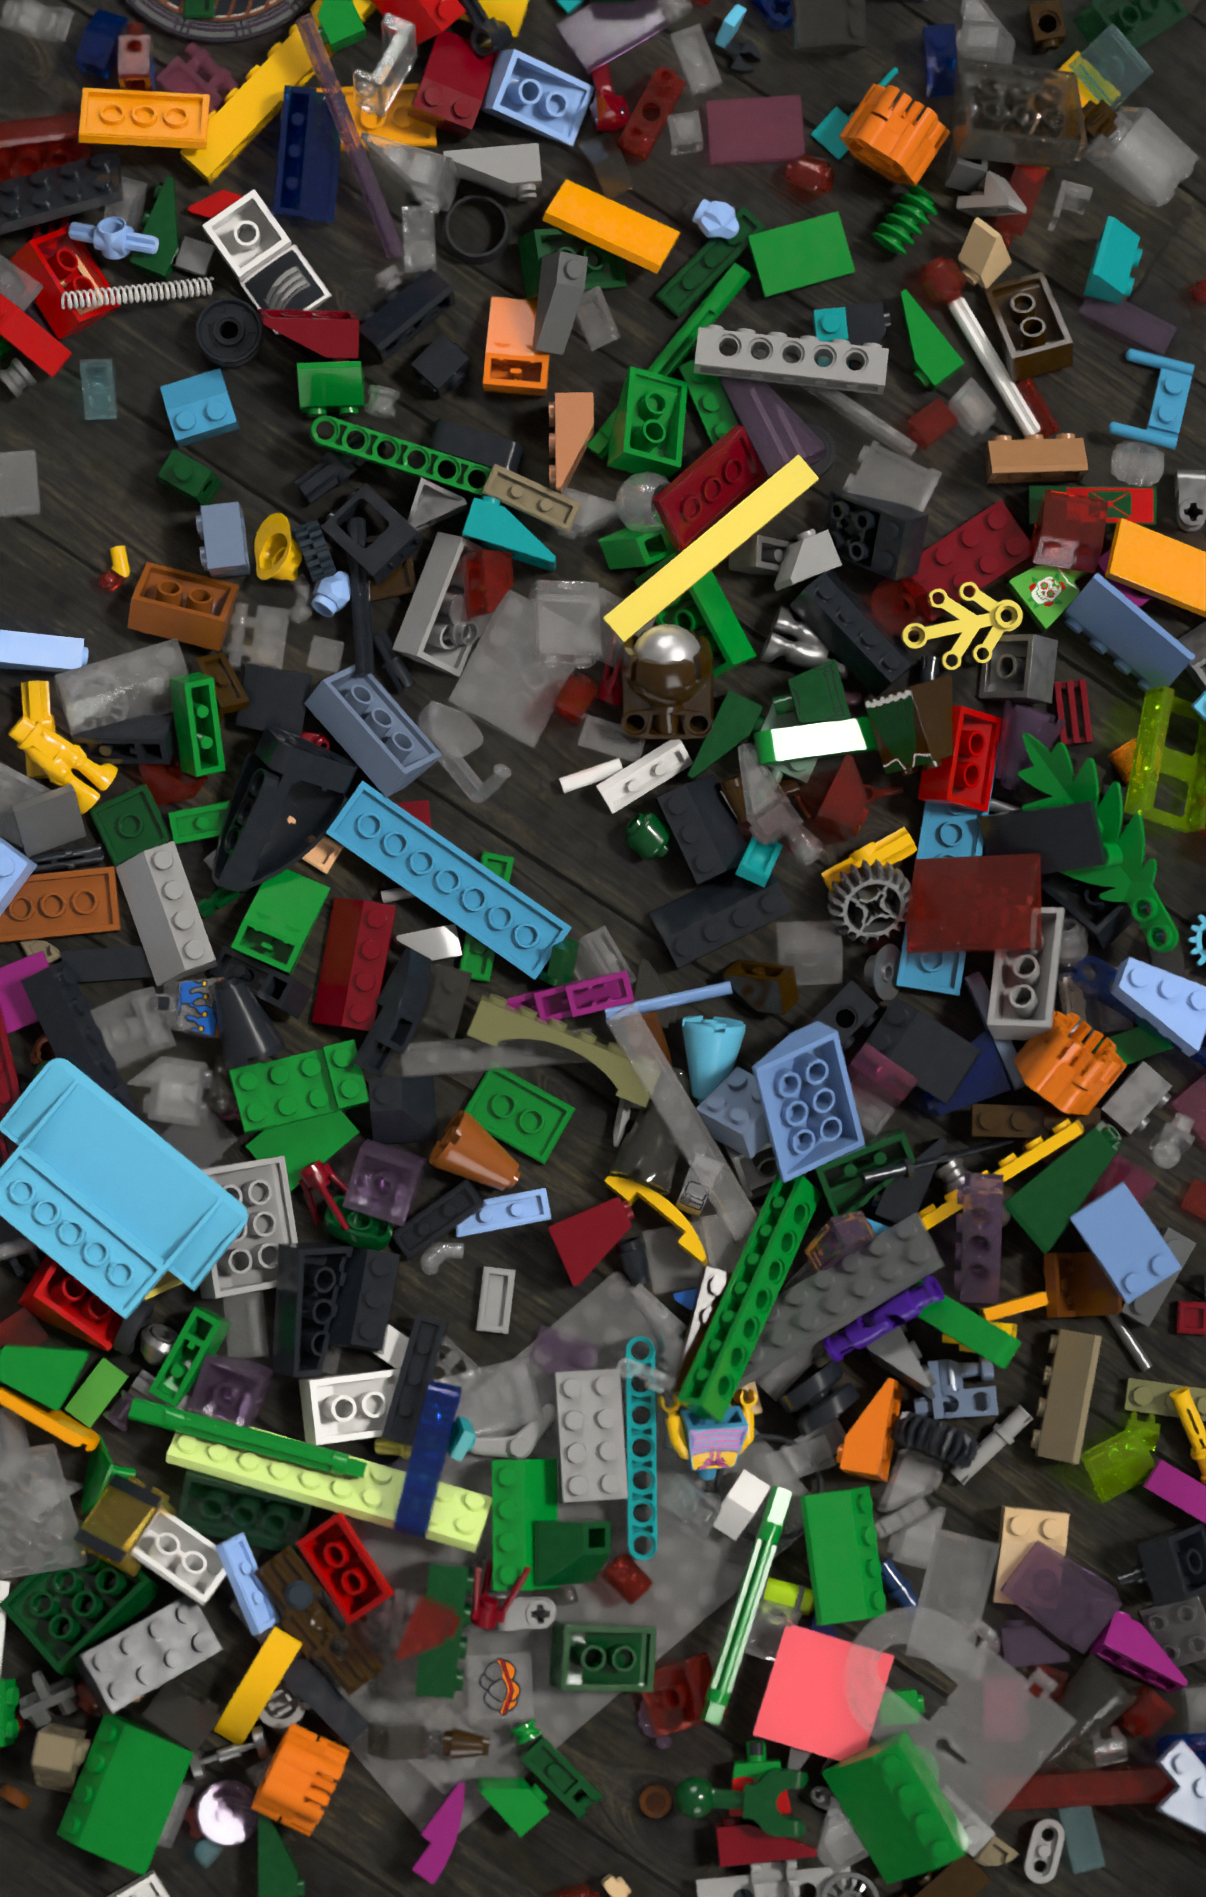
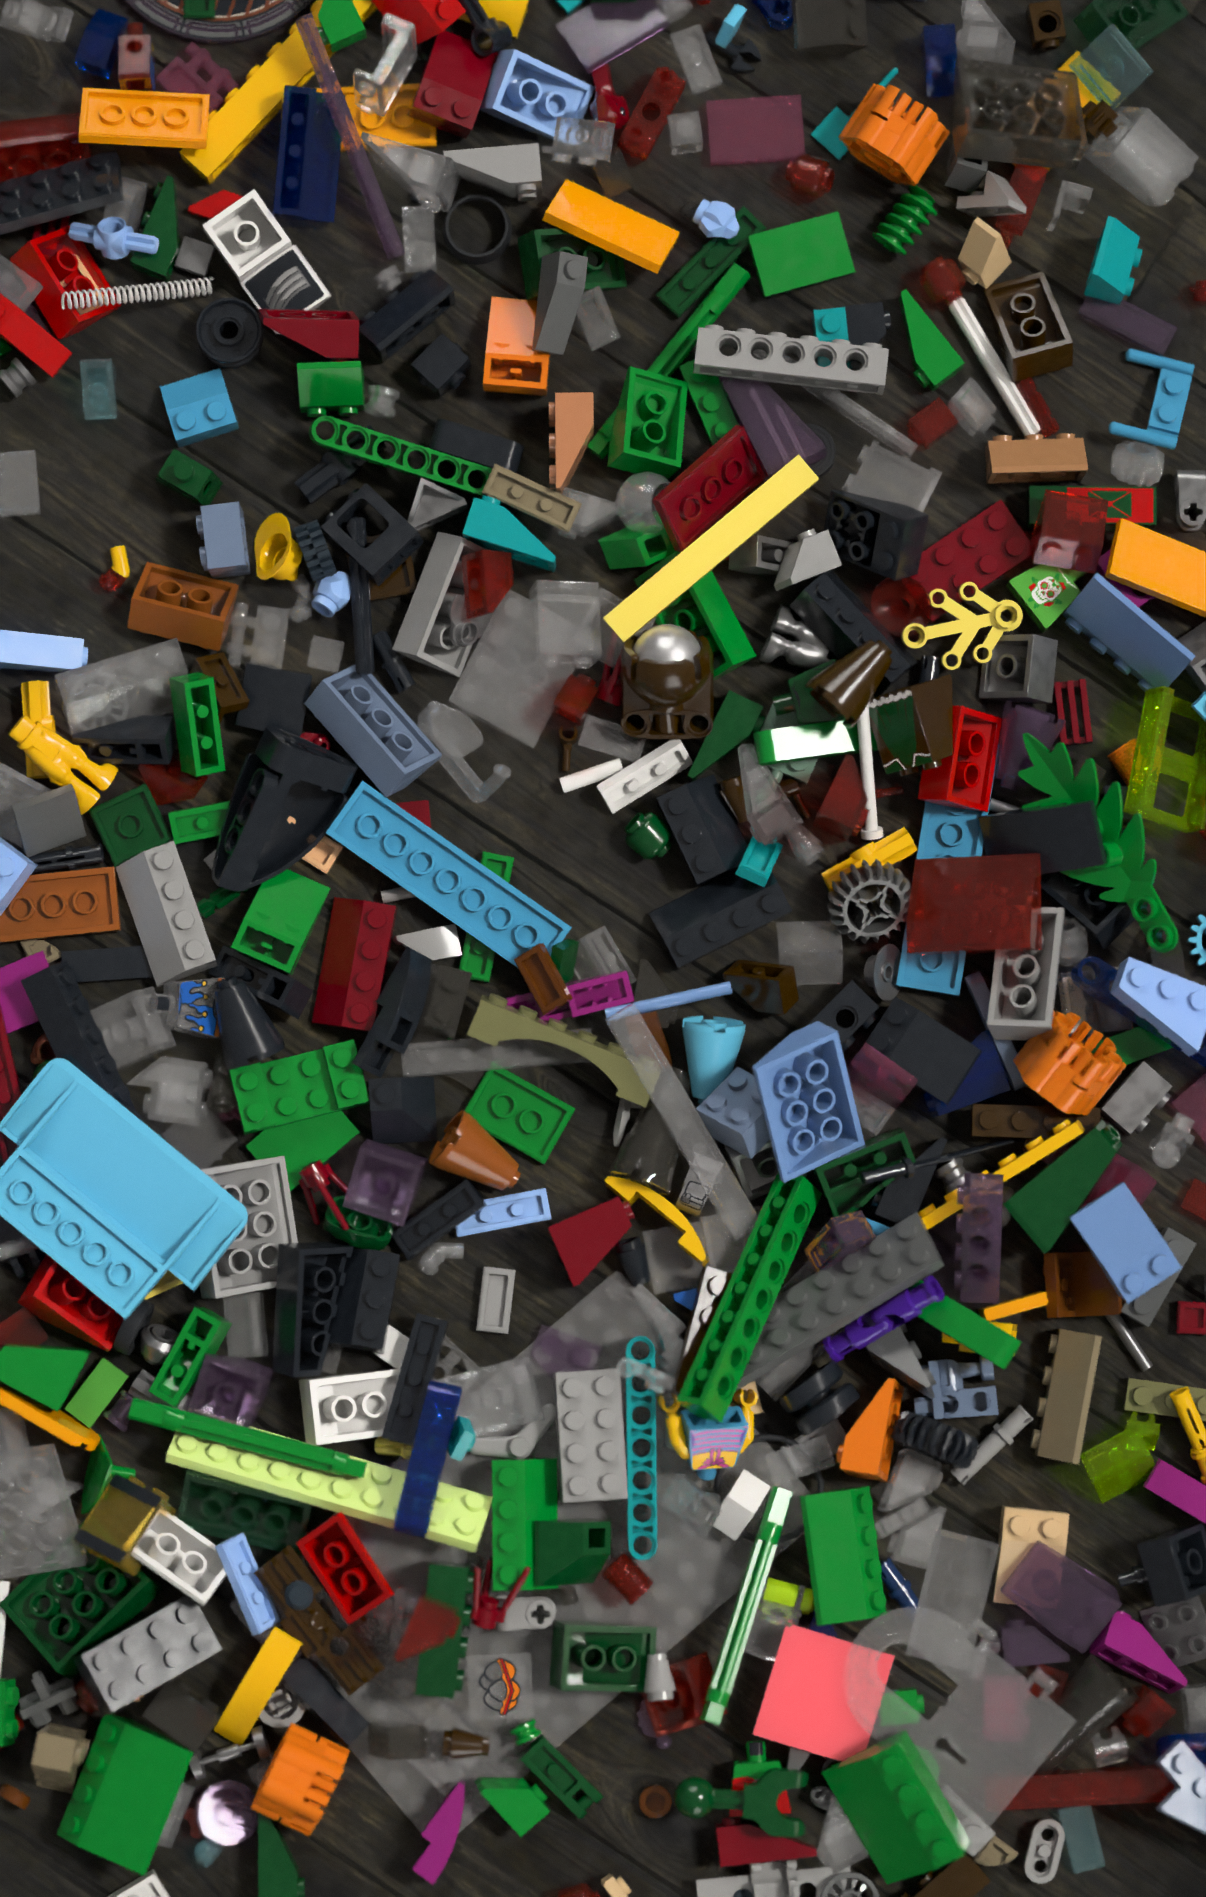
none -> reddish brown tile [514,943,573,1015]
none -> clear bracket [542,117,615,166]
none -> dark brown hand [559,725,578,771]
none -> light grey cone [644,1653,676,1701]
none -> dark brown cone [805,639,893,729]
none -> white bar [857,705,883,840]

